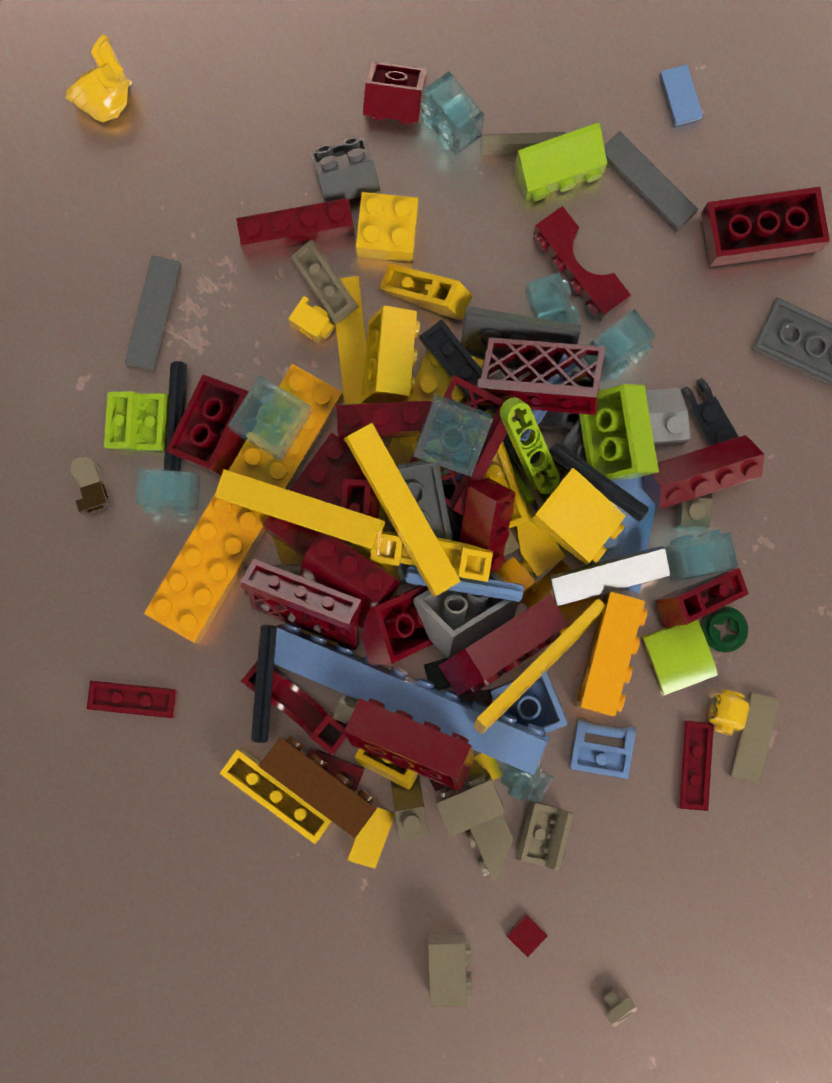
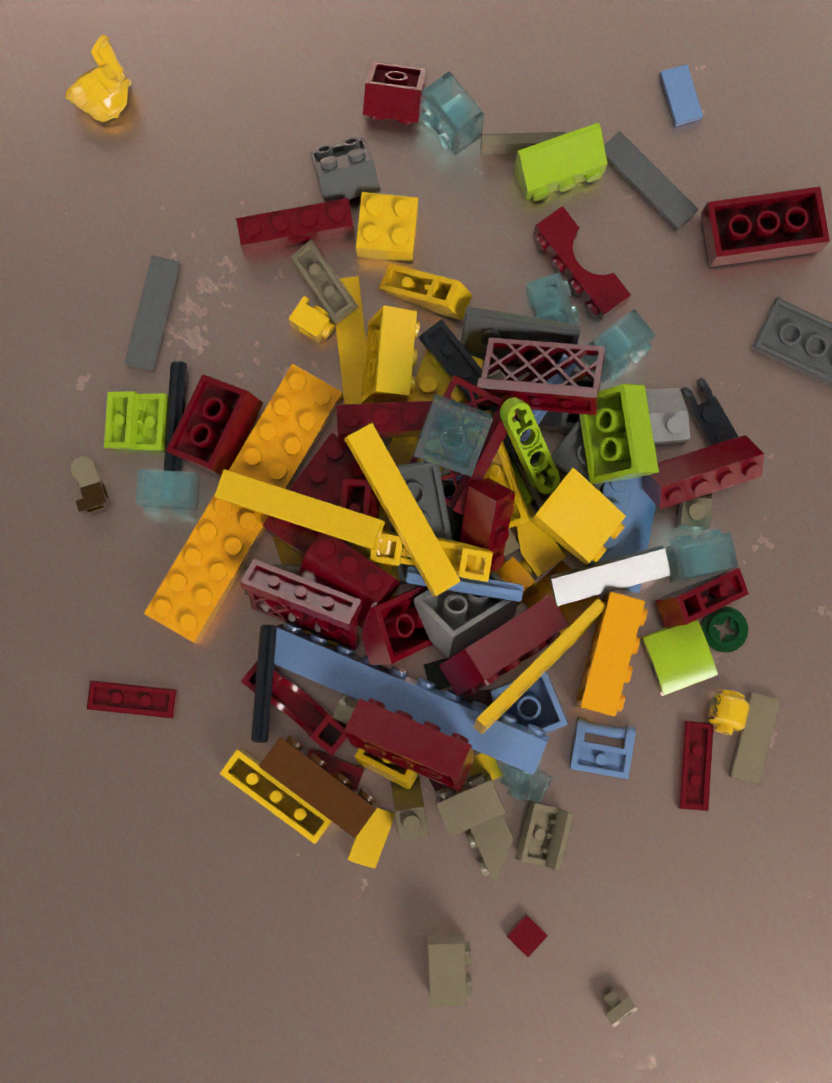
clear light blue brick [228,375,312,461] -> none
black axle [549,442,649,522] -> none

